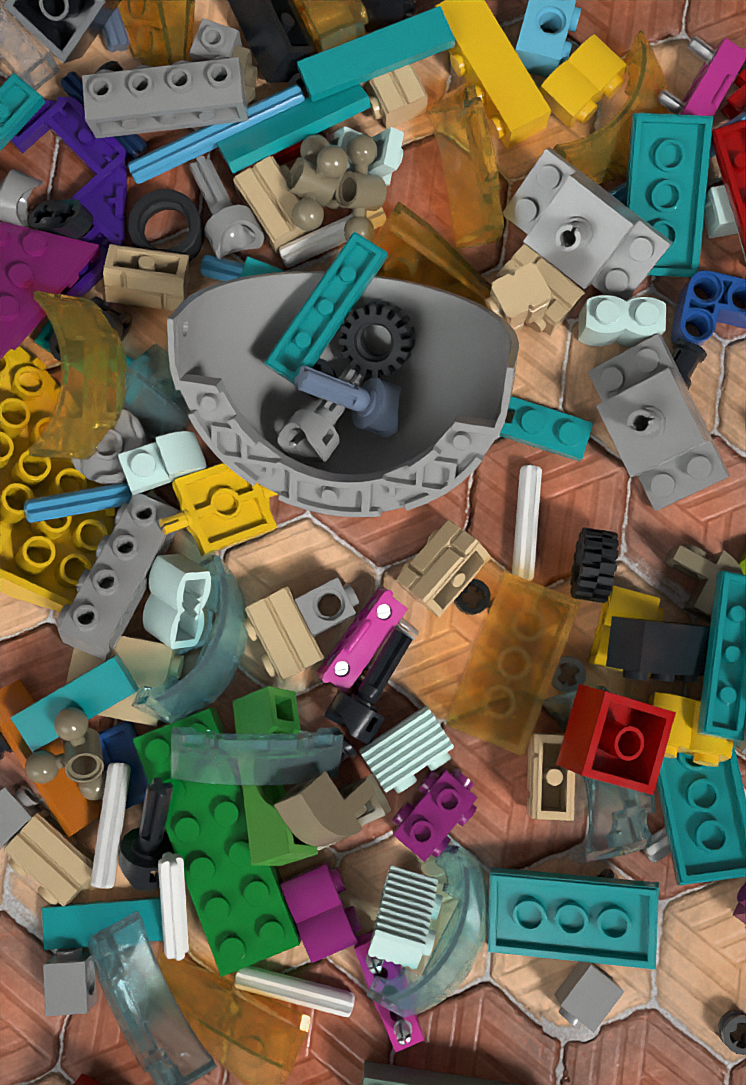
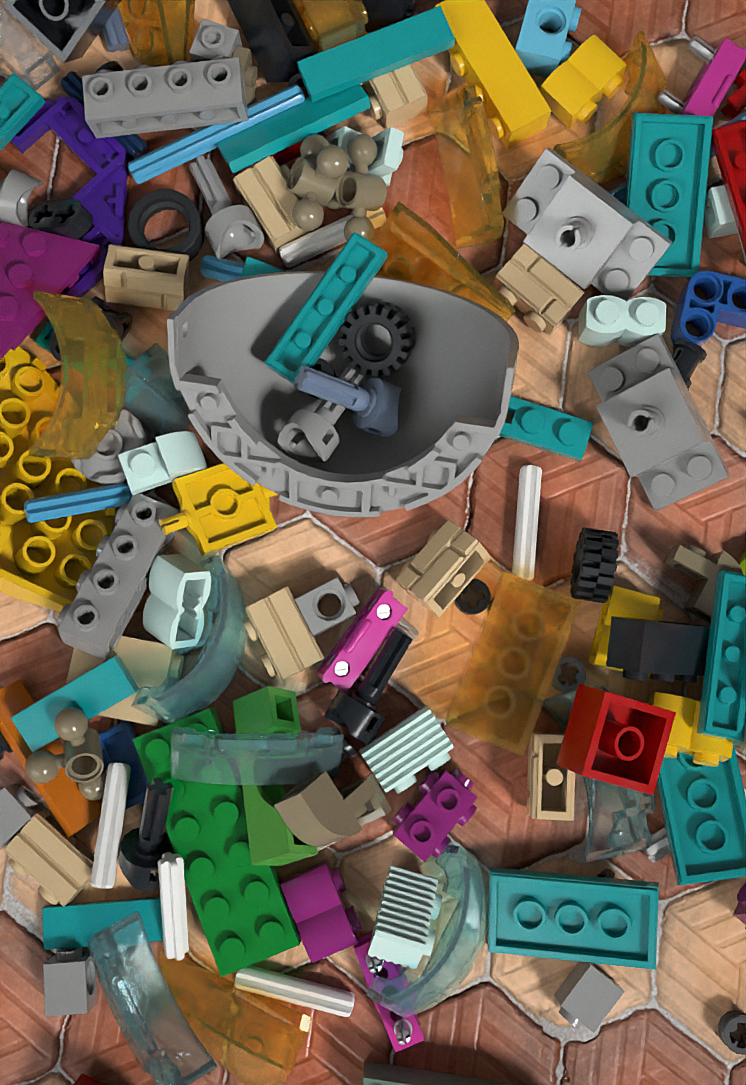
tan brick [485,261,552,331] -> none

